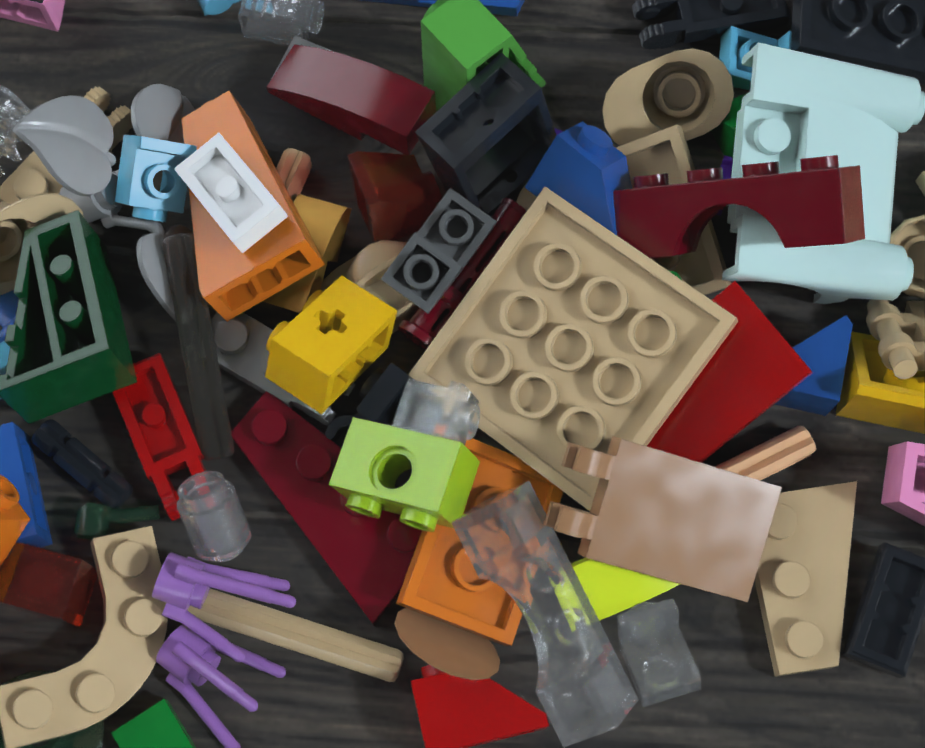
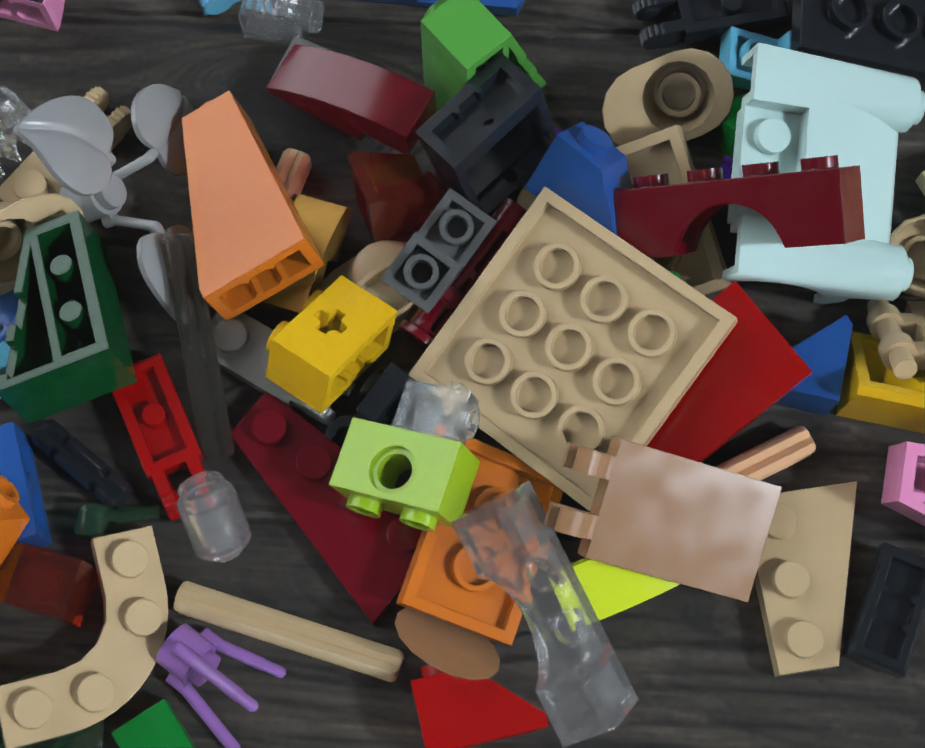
medium azure brick [114,134,197,222] -> none
medium lavender plant [152,552,296,662] -> none
white plate [174,133,288,253] -> none
clear bracket [617,599,701,707] -> none

